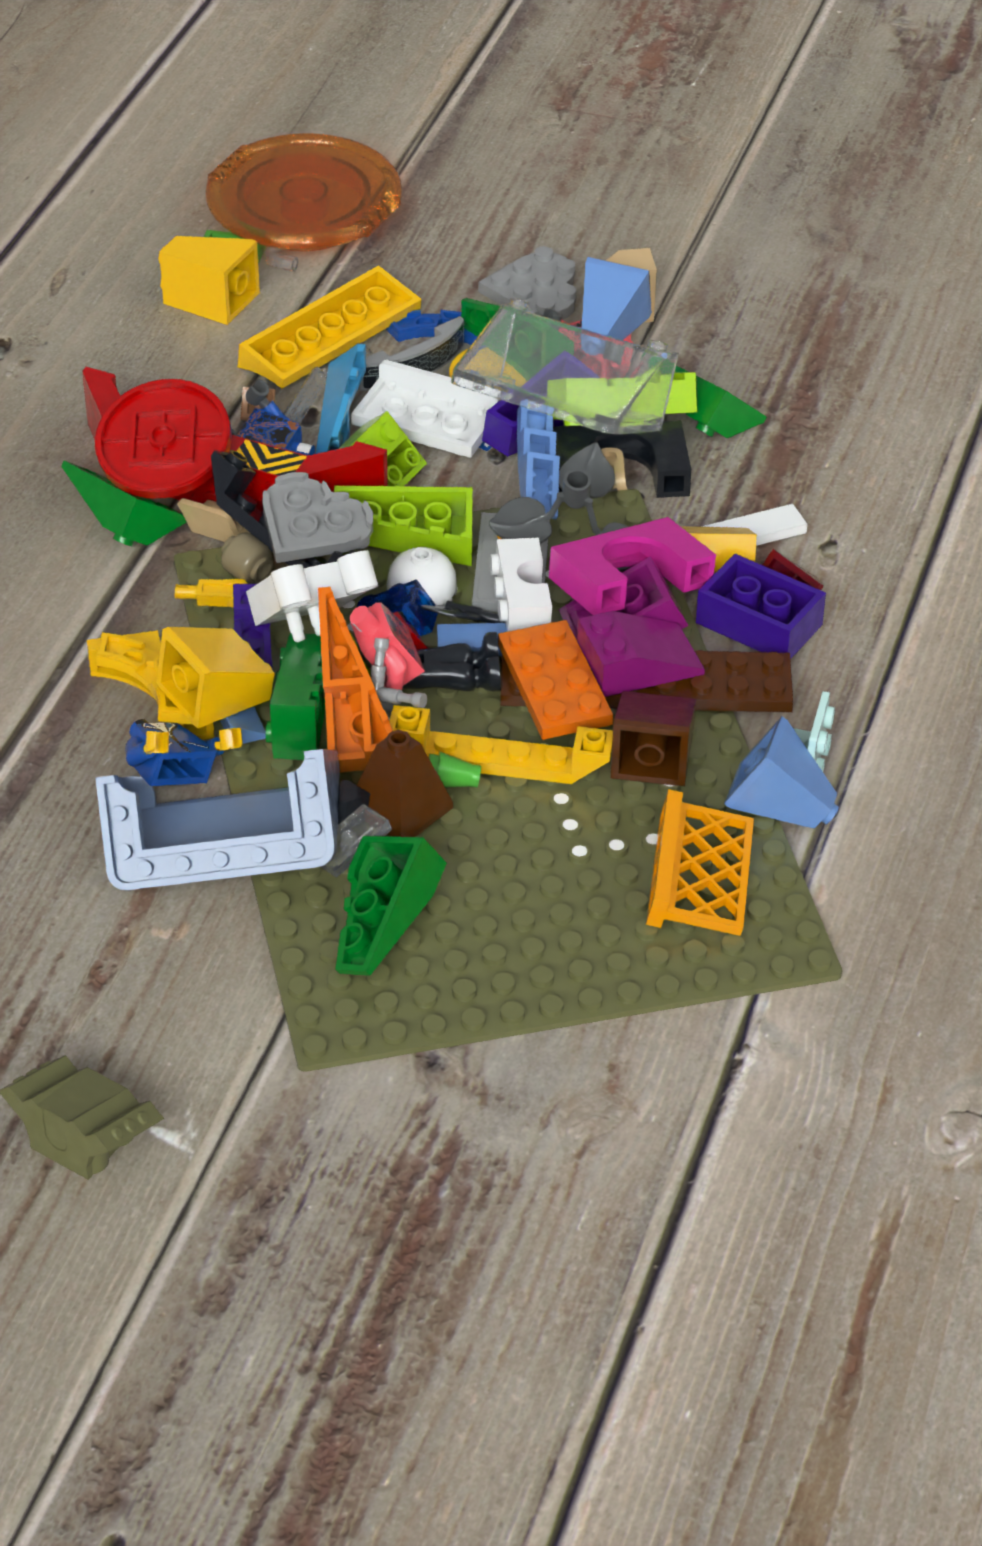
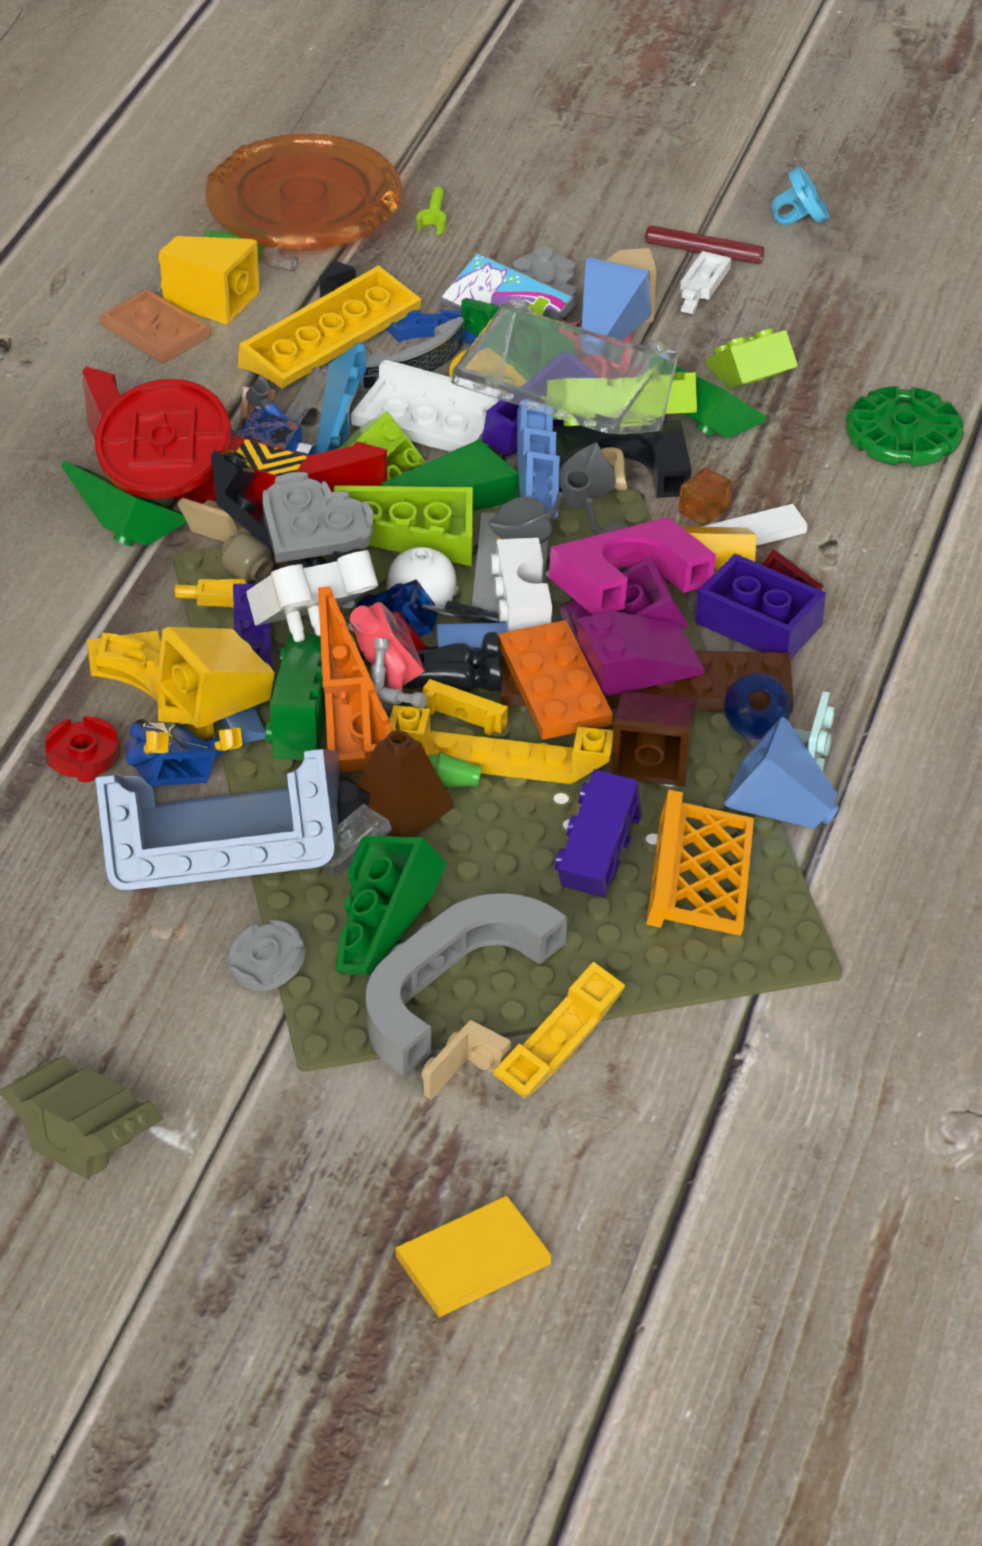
none -> red plate [45,716,120,783]
none -> nougat tile [100,289,211,364]
none -> light grey tile [228,920,306,992]
none -> black slope [319,261,356,298]
none -> light grey arch [366,893,567,1076]
none -> green slope [380,439,519,511]
none -> yellow tile [396,1196,551,1318]
none -> lime piece [416,186,447,235]
none -> tan bracket [421,1020,511,1100]
none -> yellow piece [423,679,508,736]
none -> tile [440,253,576,320]
none -> yellow slope [493,962,625,1099]
none -> dark purple wedge [555,770,642,897]
none -> dark red axle [645,225,764,264]
none -> clear orange brick [679,467,732,526]
none -> white plate [680,251,731,314]
none -> lime slope [705,328,798,390]
none -> clear blue piece [724,673,791,740]
none -> medium azure tile [771,166,830,225]
none -> green plate [845,386,964,467]

